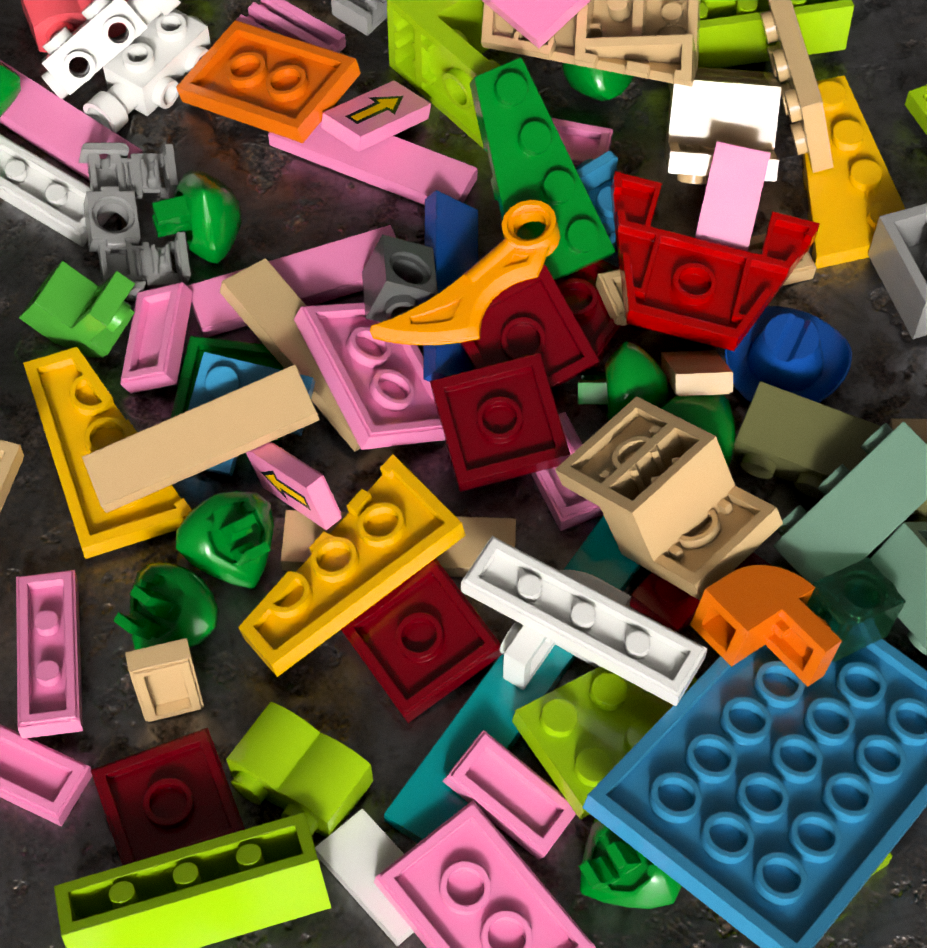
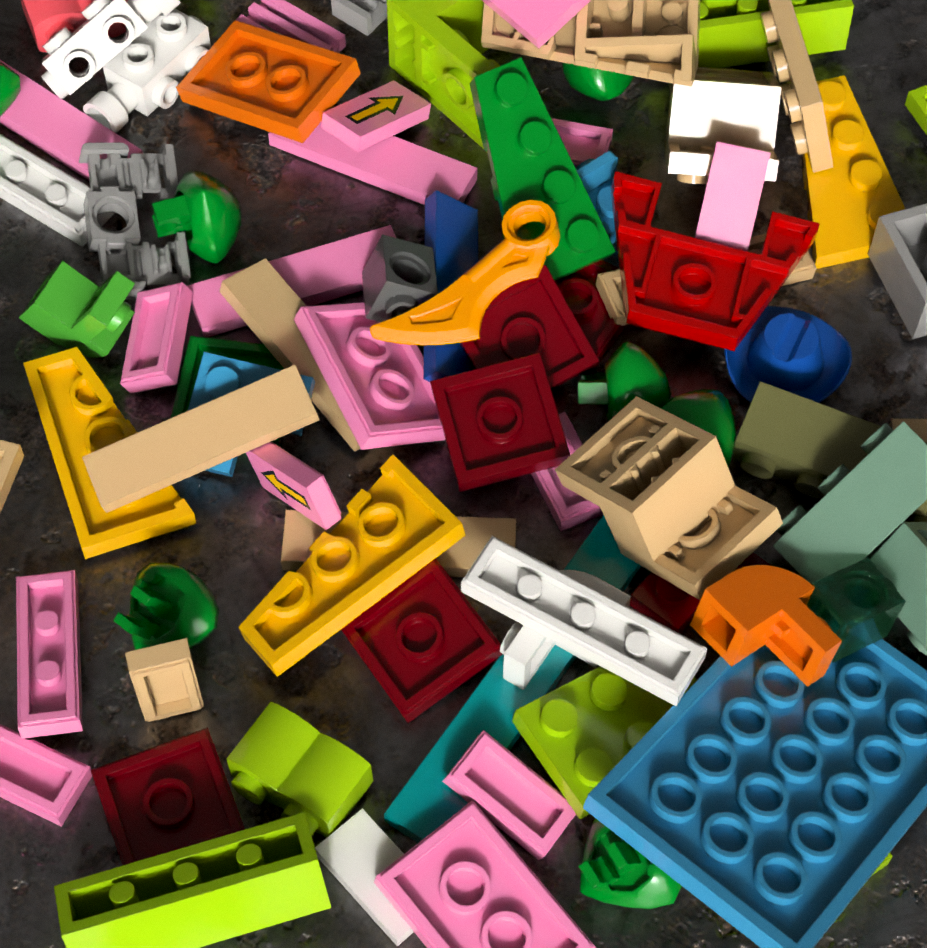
green piece [176,491,274,589] -> none
tan tile [661,350,733,396] -> none

